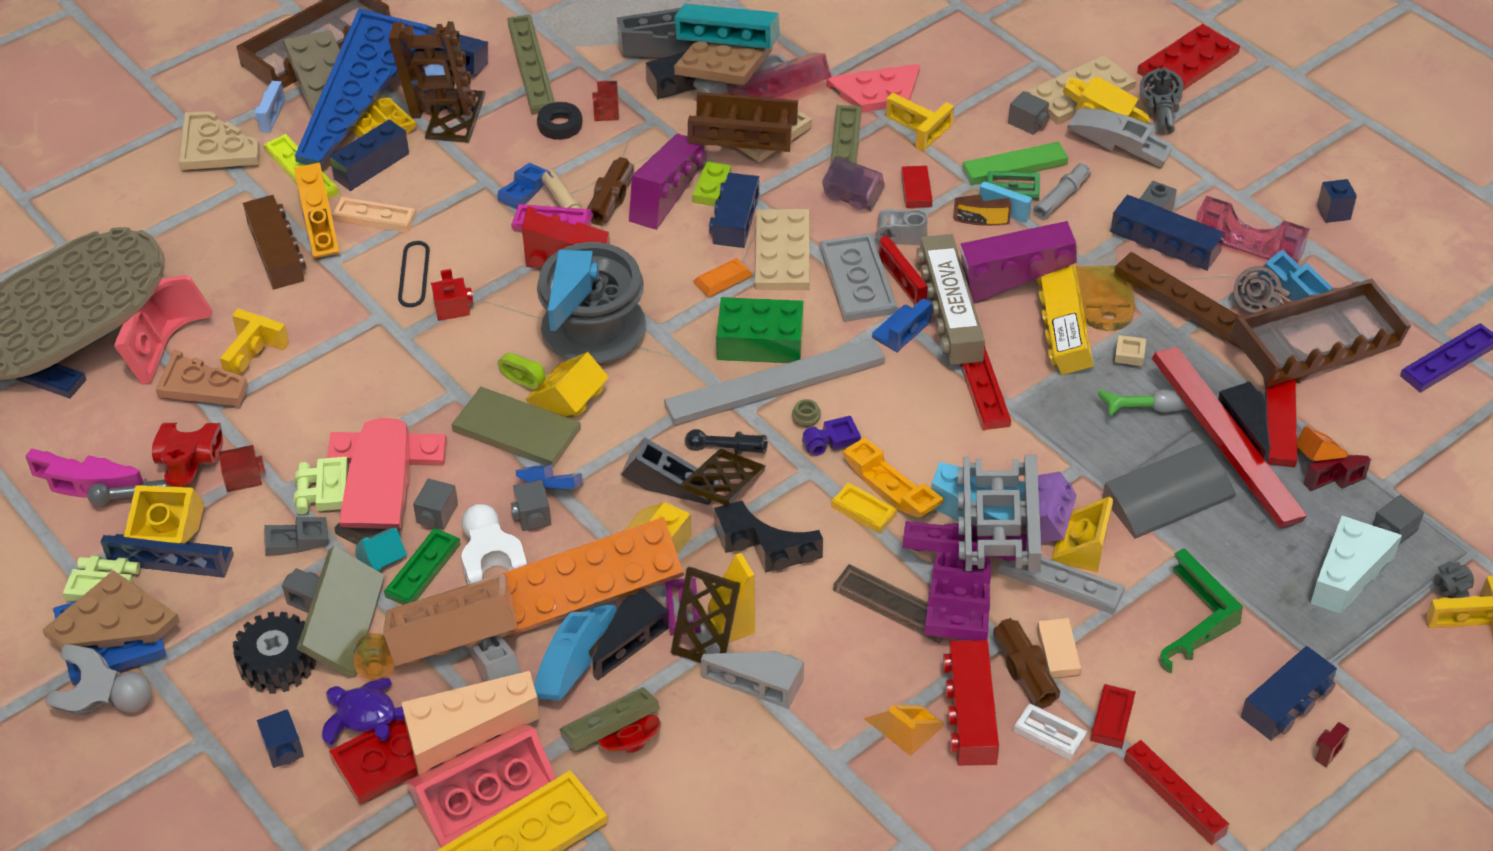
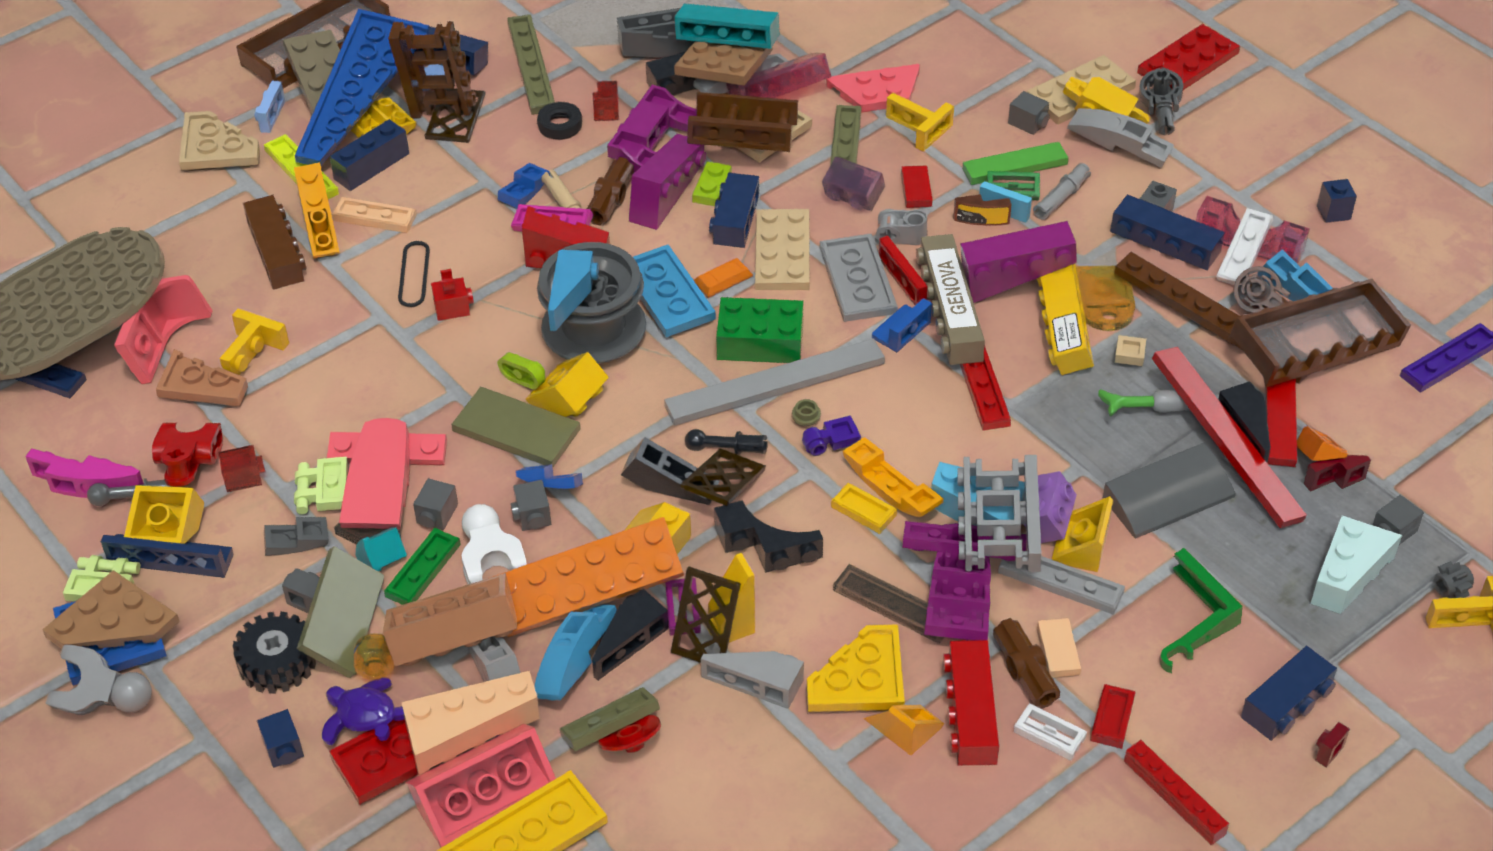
none -> magenta bracket [607,85,696,173]
none -> dark azure plate [633,245,716,337]
none -> yellow plate [807,624,905,712]
none -> white tile [1216,208,1273,288]

